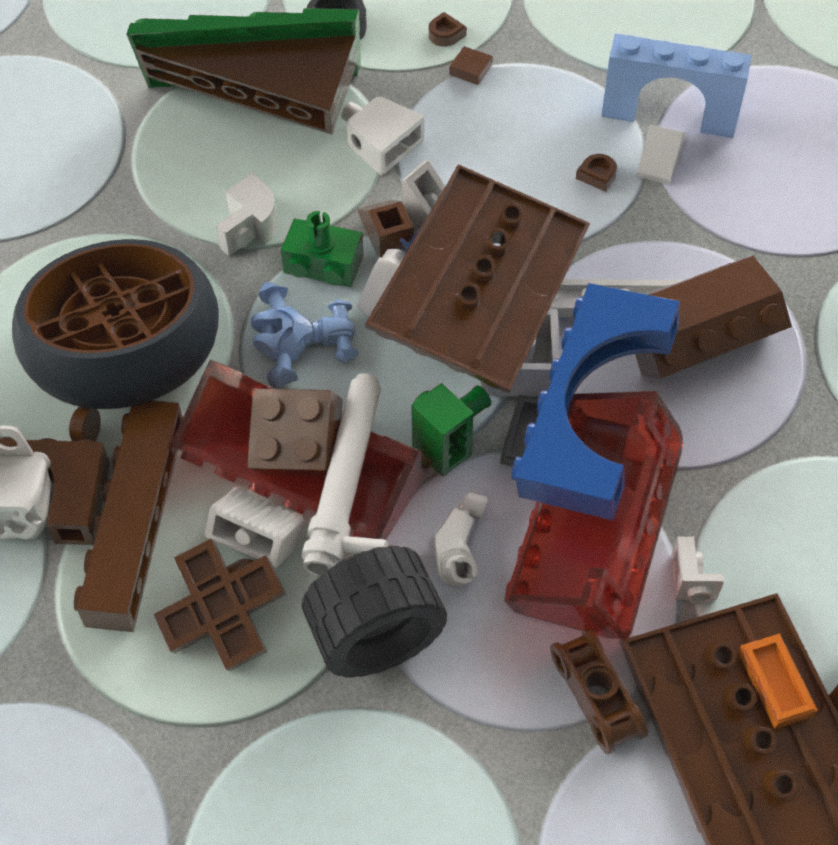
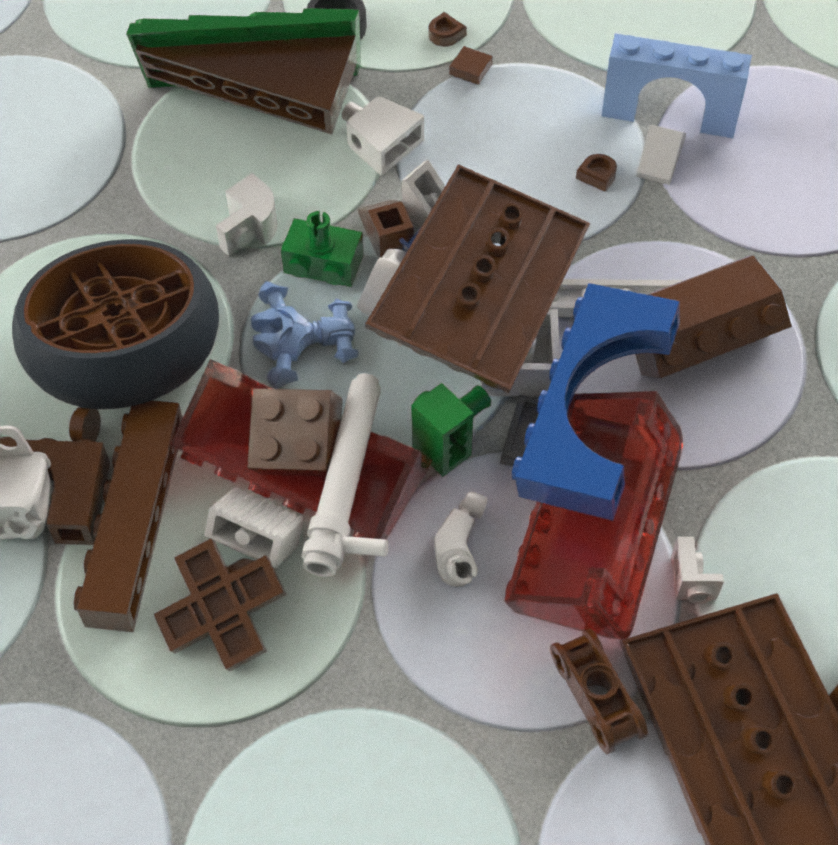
black tyre [301,546,448,678] -> none
orange tile [738,634,818,729] -> none

